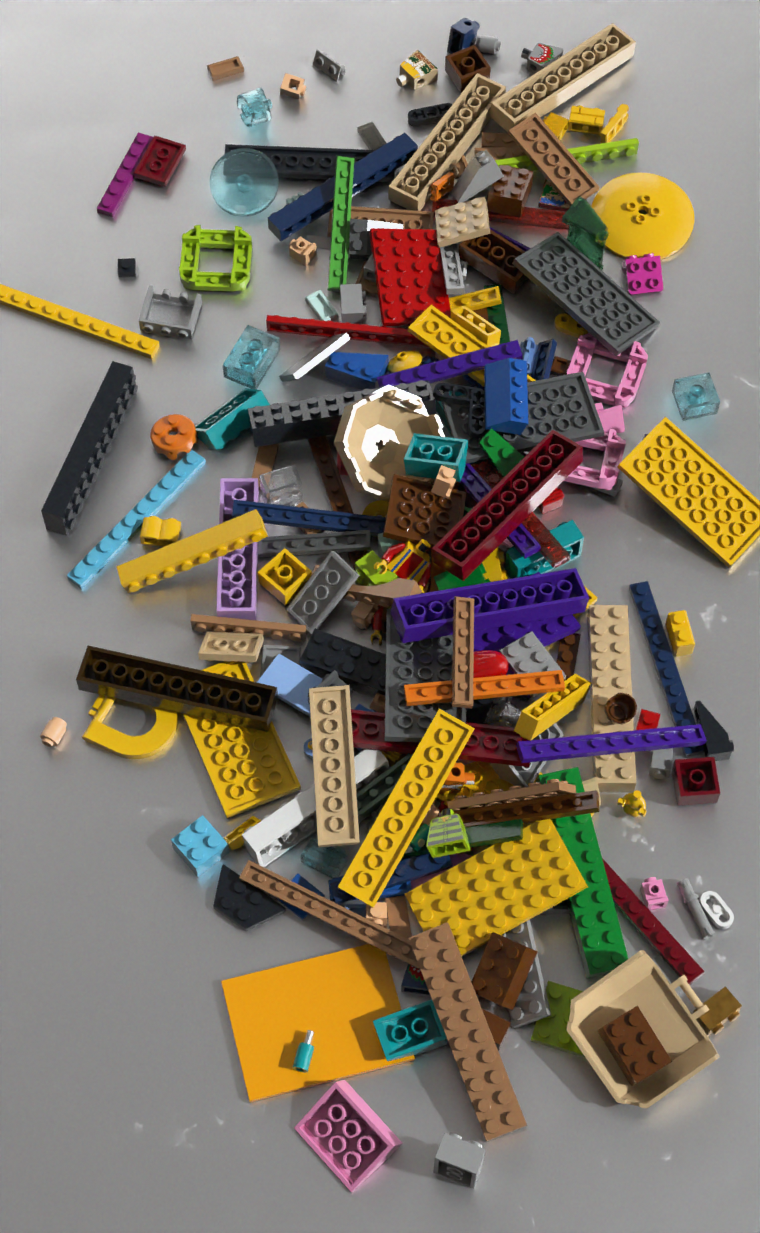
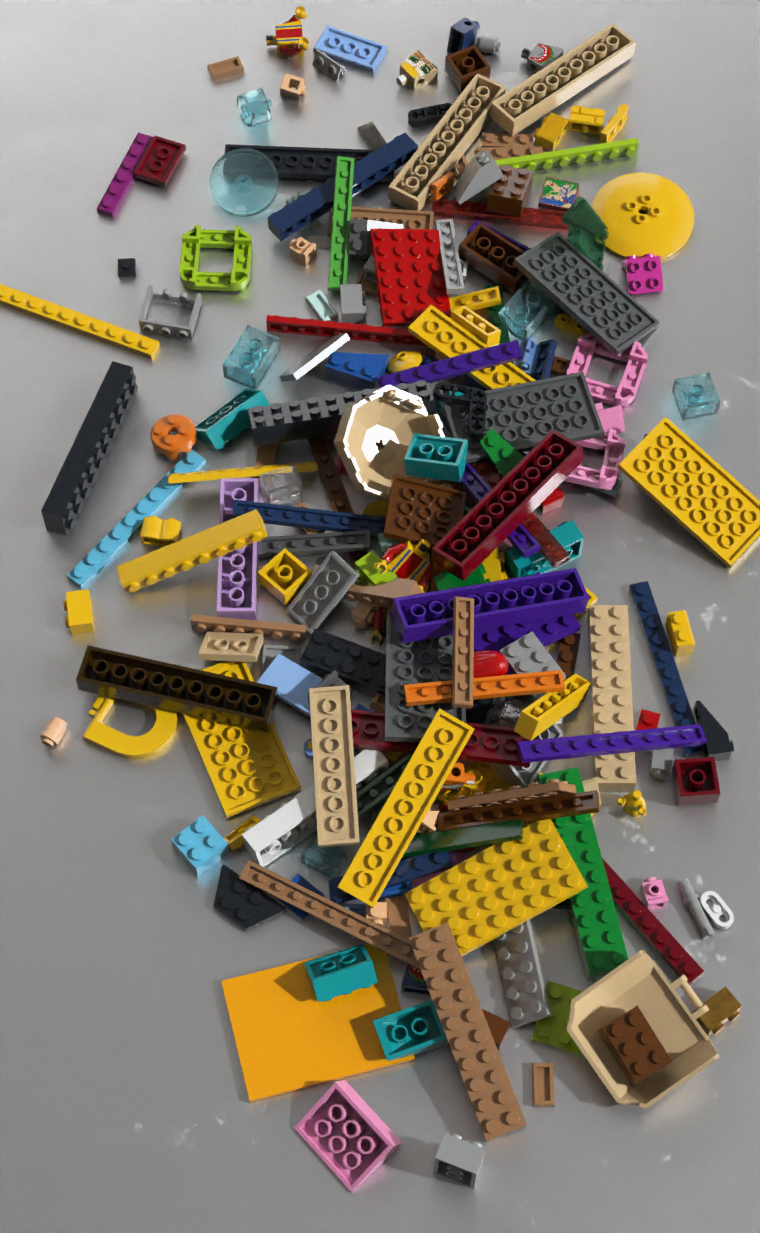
teal piece [292,1030,314,1073] -> none
teal piece [409,816,438,851] -> none
lime torso [426,808,470,858] -> none
light nougat brick [431,465,456,499] -> none
tan plate [435,196,490,248] -> none
reddish brown brick [471,932,538,1010] -> none
blue slope [484,358,528,435] -> none
medium nougat plate [508,112,600,208] -> none
reddish brown hair [605,693,637,724] -> none
none -> yellow brick [63,589,94,635]
none -> yellow tile [168,461,318,484]
none -> torso [266,6,309,58]
none -> teal slope [304,943,378,1002]
none -> light blue tile [313,26,387,73]
none -> clear light blue slope [498,279,557,342]
none -> medium nougat tile [532,1063,555,1107]

